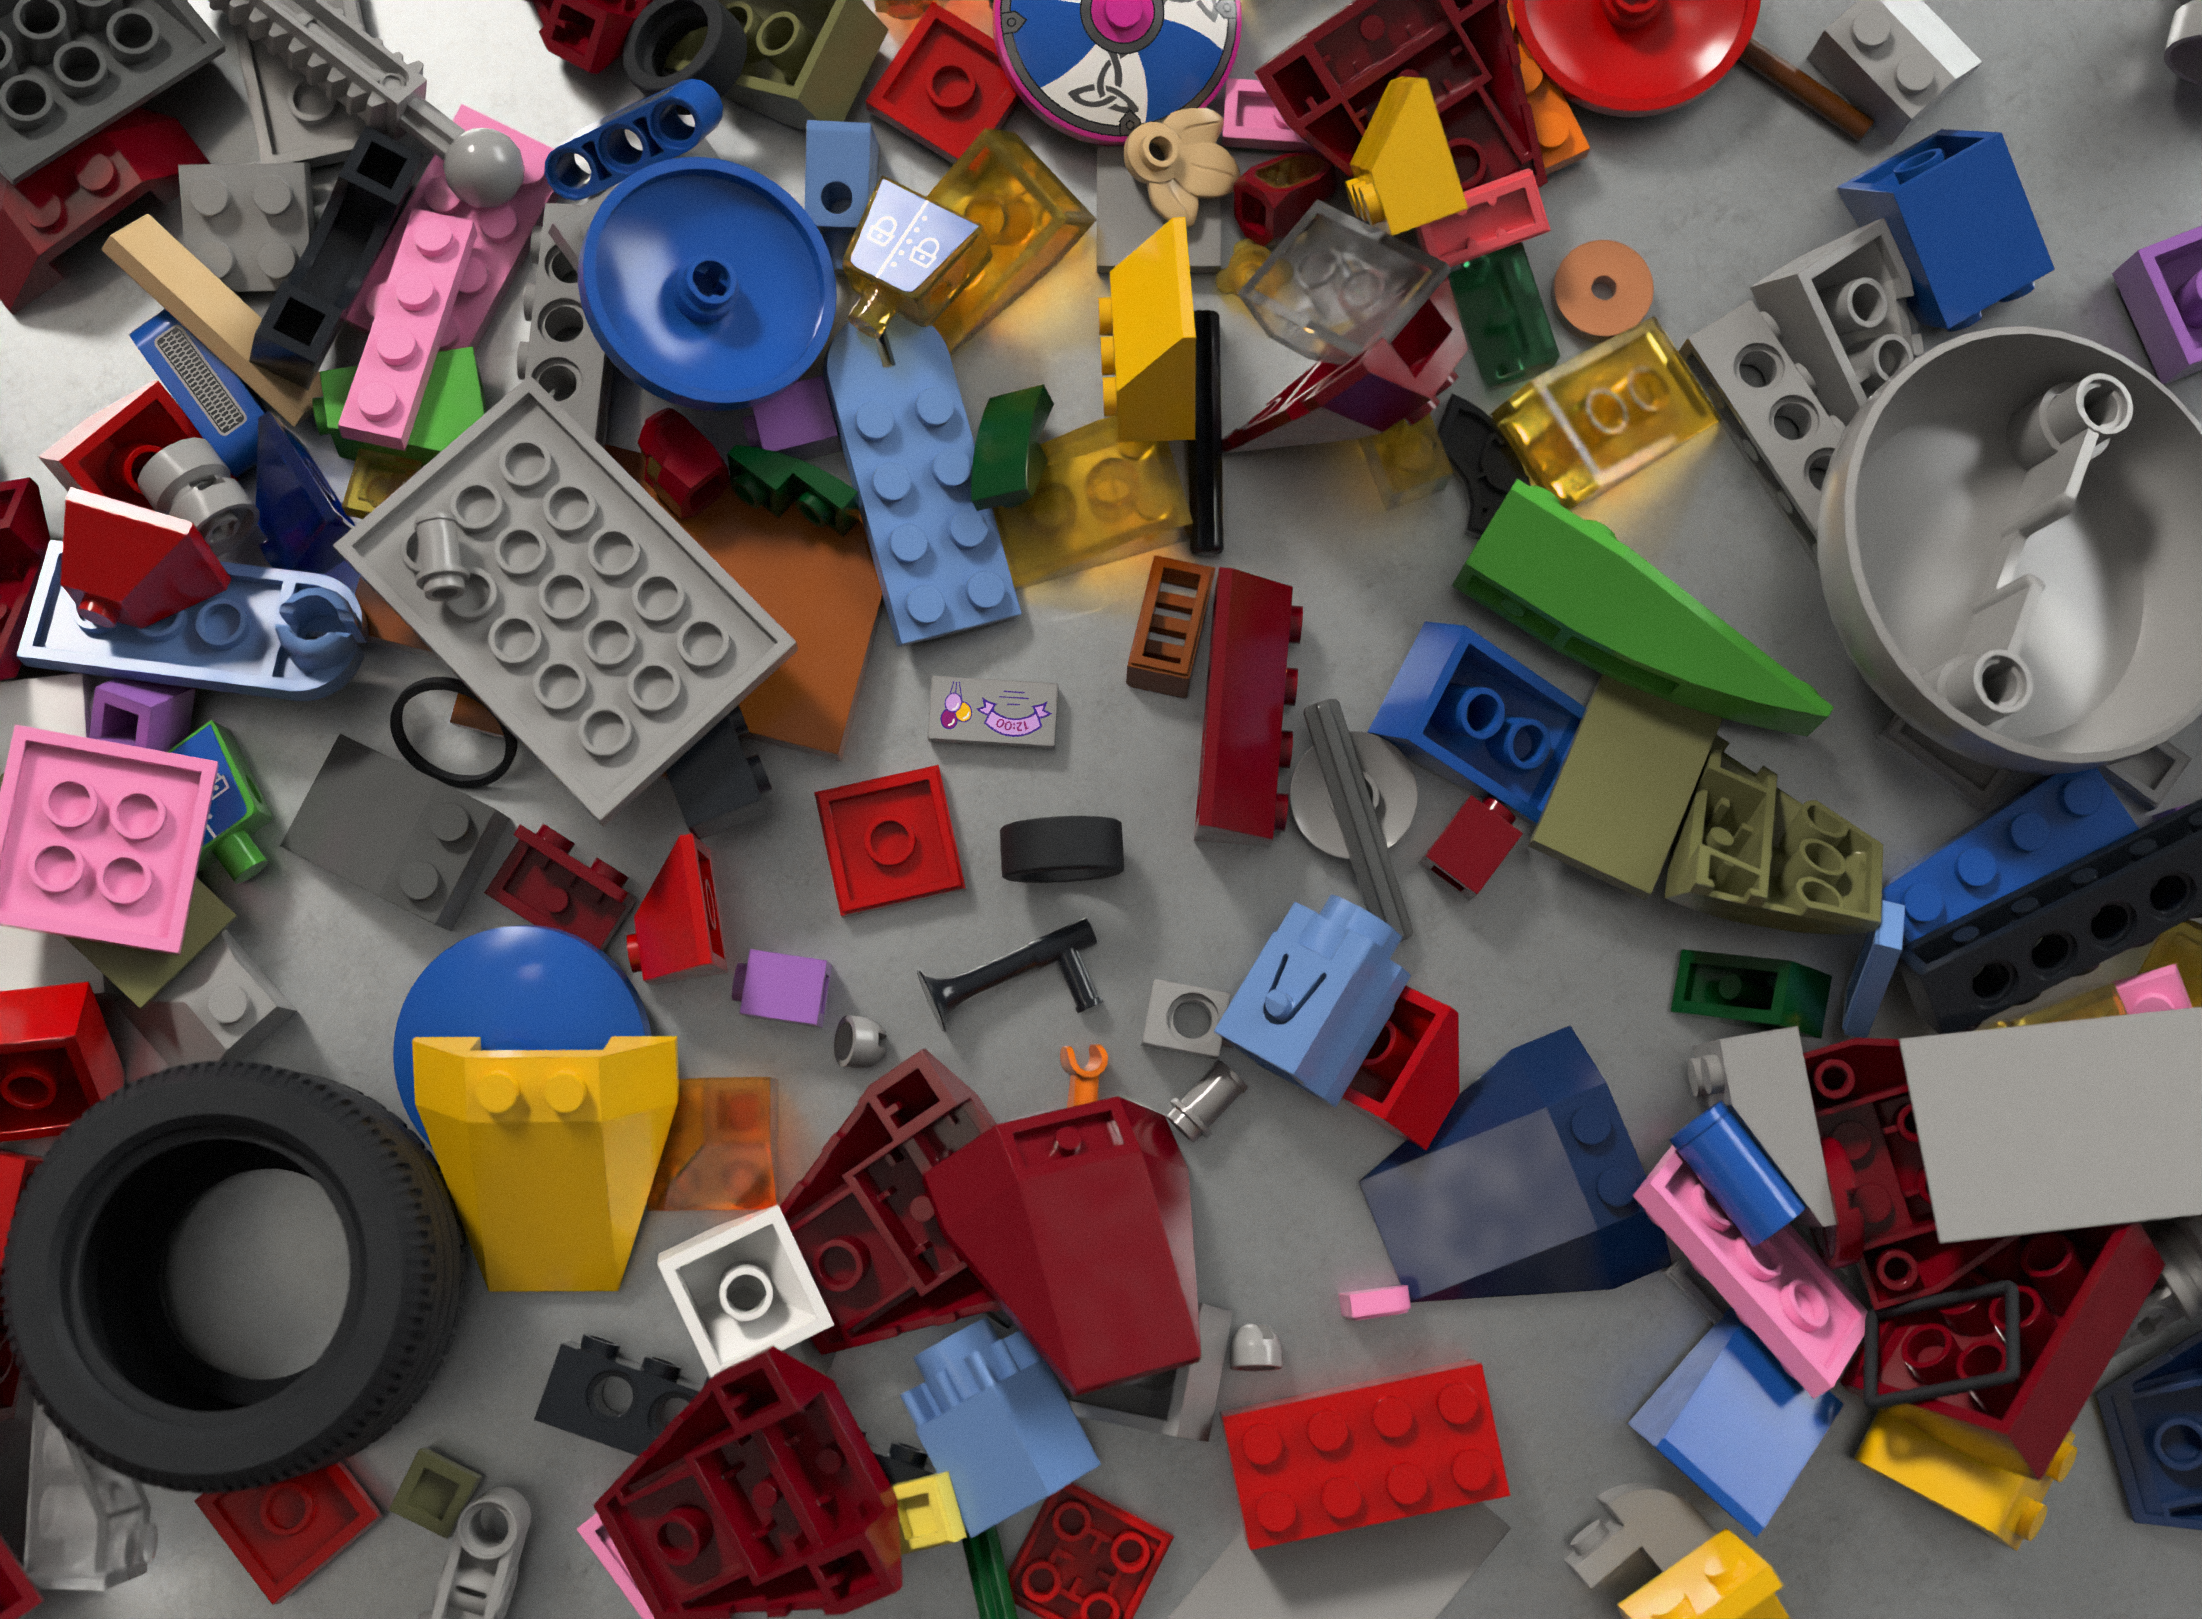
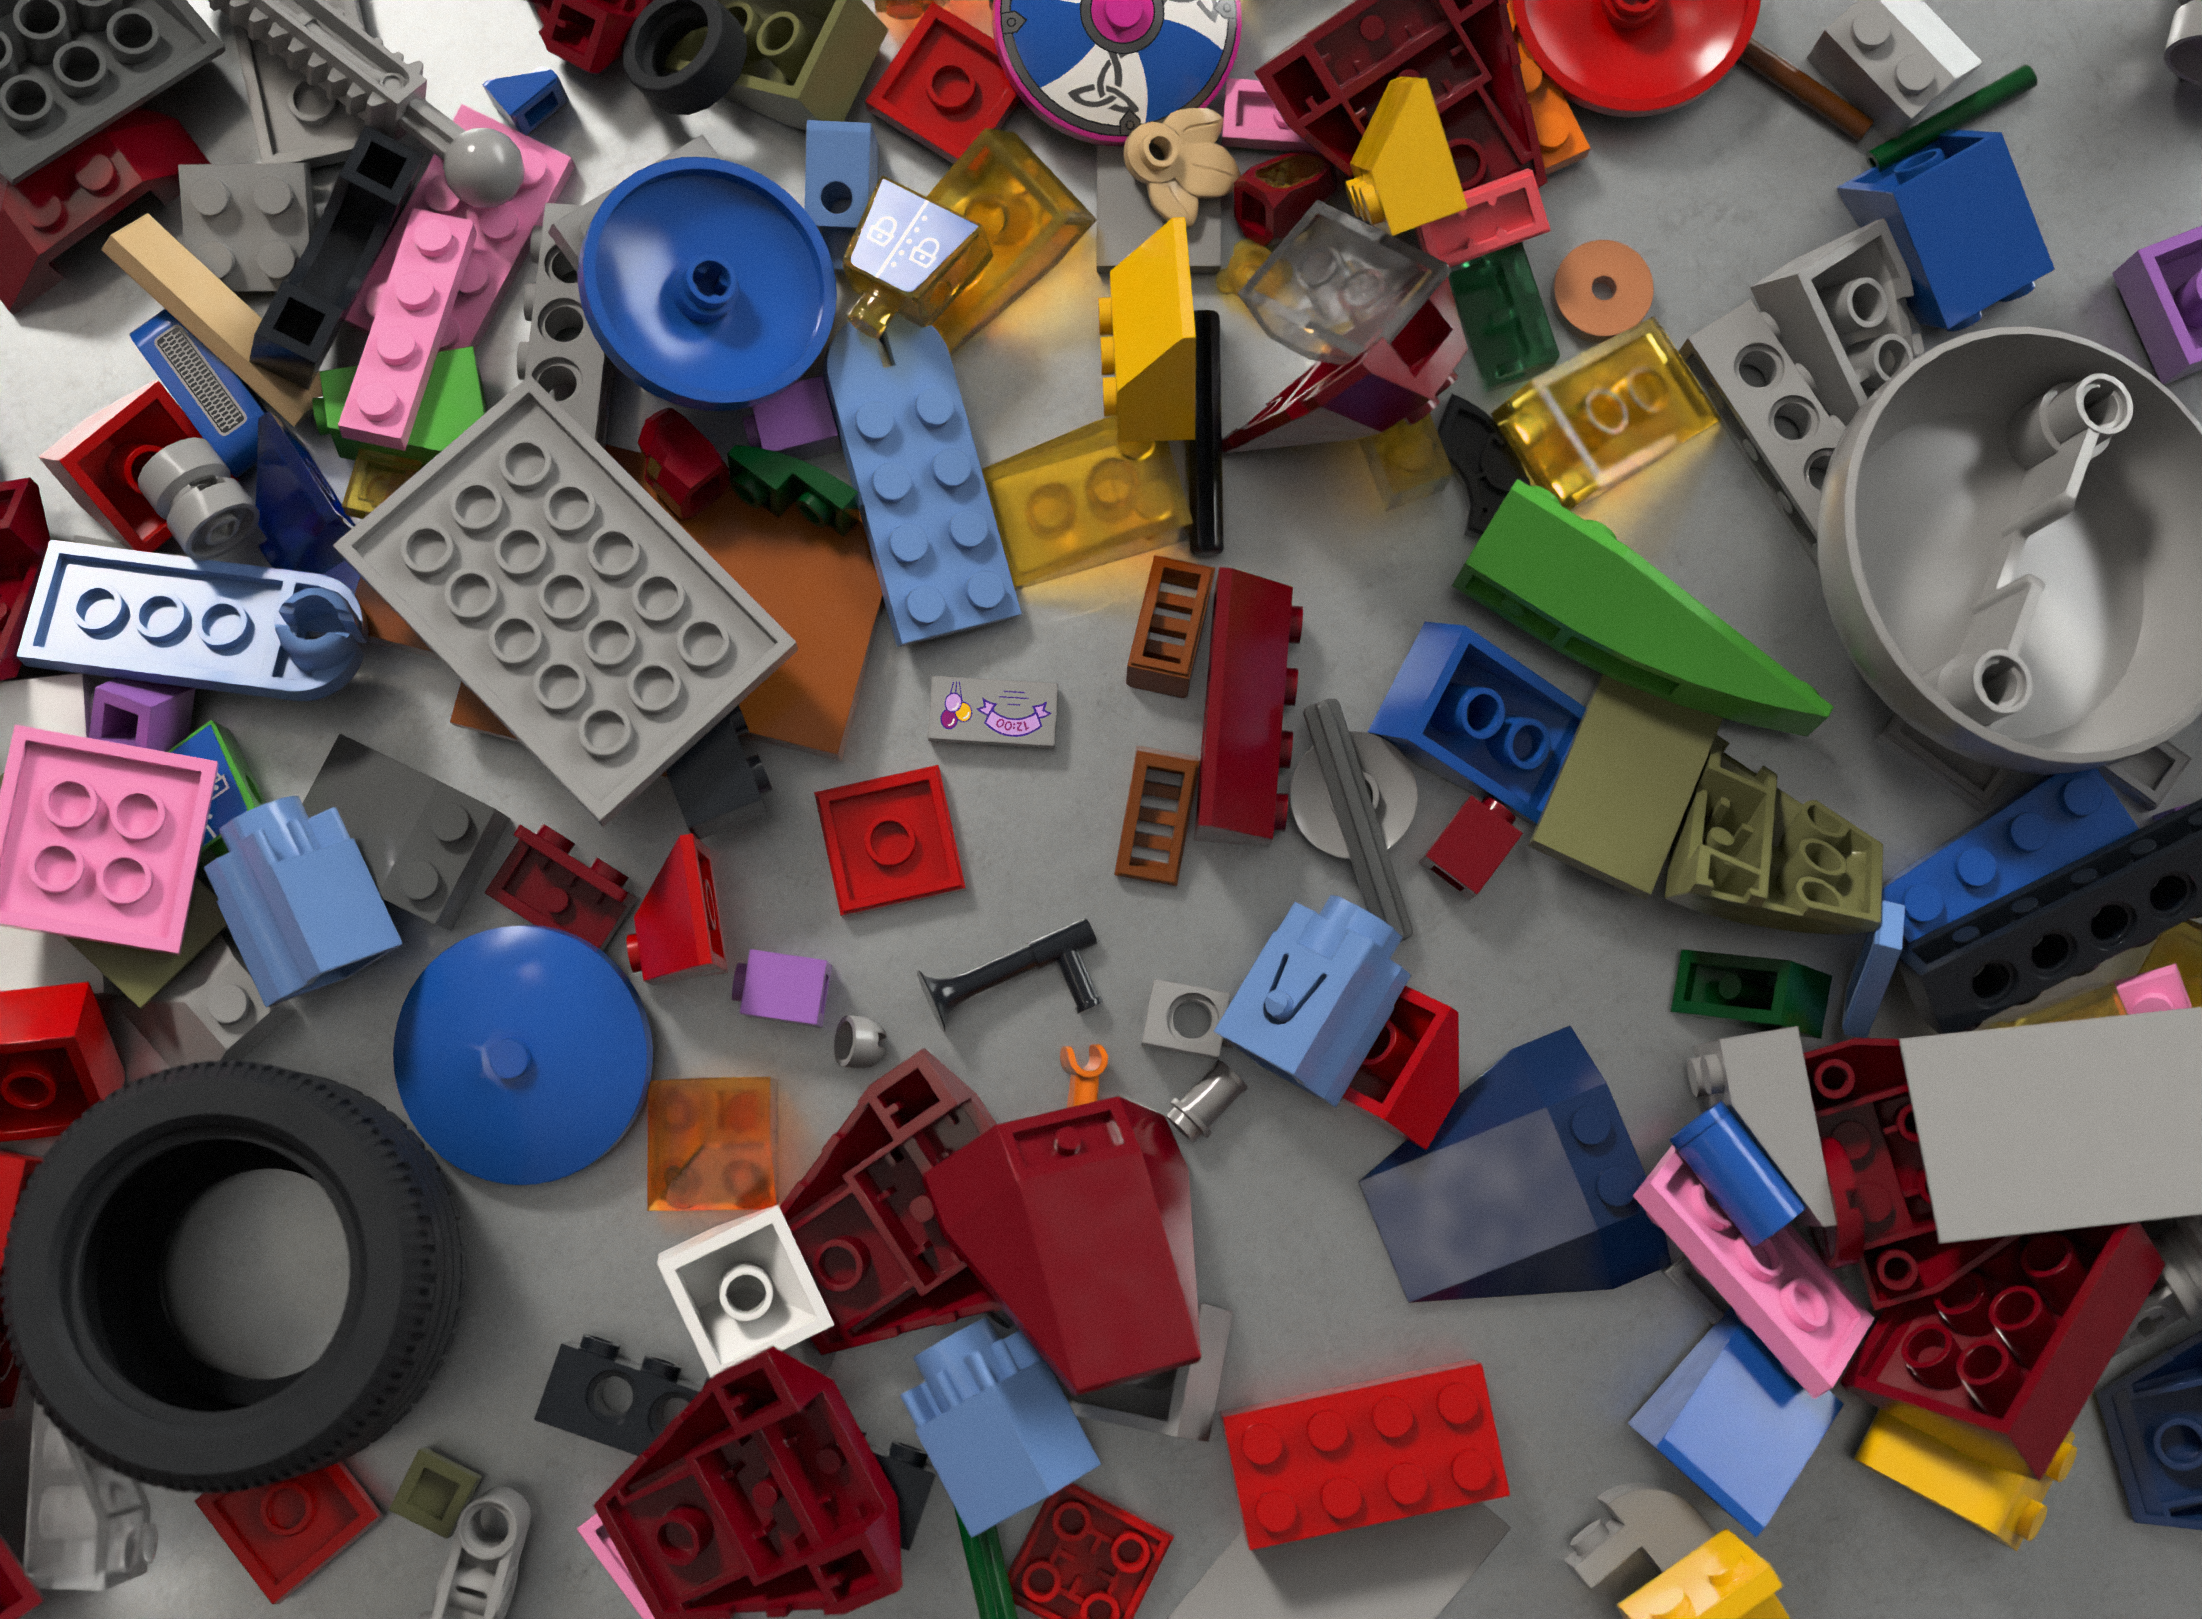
red slope [60,487,231,629] -> none
black piece [390,677,518,788] -> none
yellow wedge [412,1036,679,1292] -> none
light grey pin [414,511,470,601] -> none
blue beam [544,79,723,201] -> none
light yellow tile [891,1471,967,1555] -> none
dark green slope [971,384,1054,511] -> none
black tyre [1000,816,1124,883] -> none
light grey hinge [1230,1323,1282,1371] -> none
bright pink tile [1338,1285,1411,1321] -> none
black piece [1863,1280,2020,1409] -> none
none -> medium blue piece [204,796,403,1008]
none -> blue slope [482,66,569,135]
none -> dark orange slope [1114,746,1200,886]
none -> dark green piece [1866,64,2037,172]

